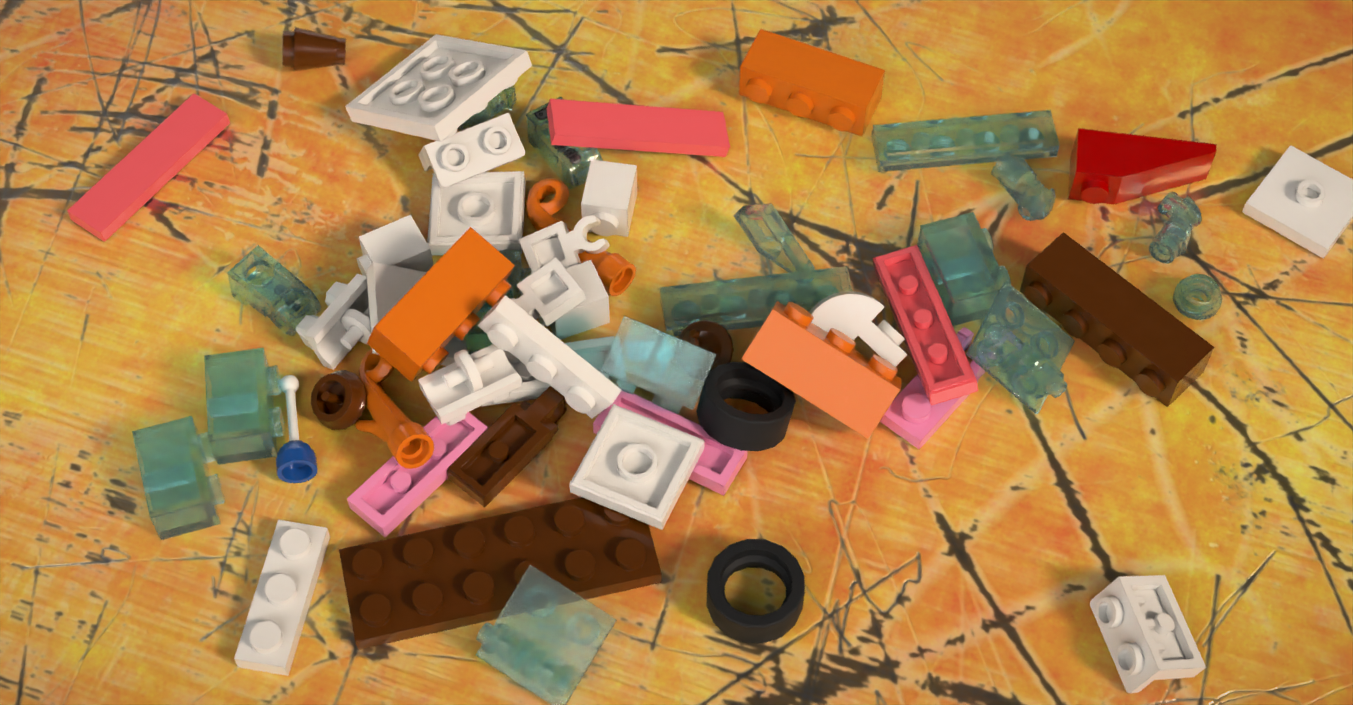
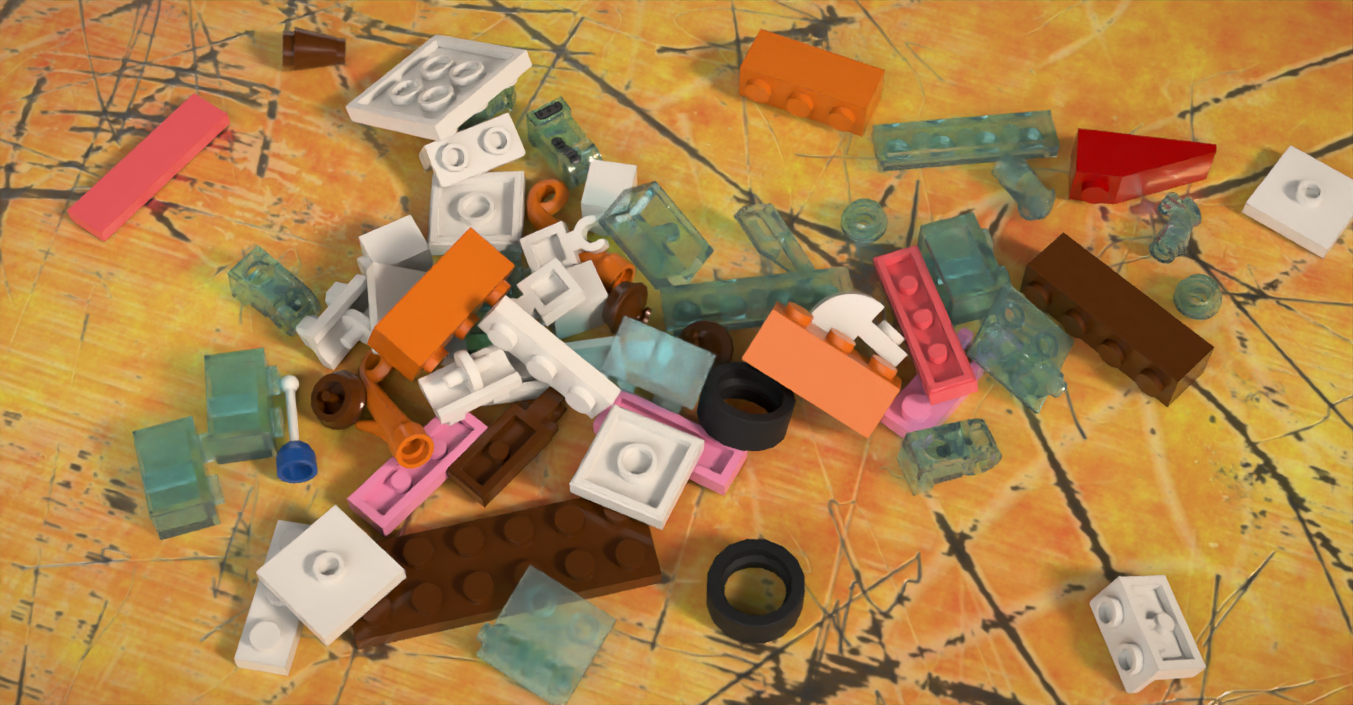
coral tile [546,99,730,157] -> none
none -> white plate [256,505,406,646]
none -> clear light blue brick [597,181,714,290]
none -> reddish brown hat [602,281,652,336]
none -> clear light blue plate [841,198,887,243]
none -> clear light blue leg [897,418,1002,496]

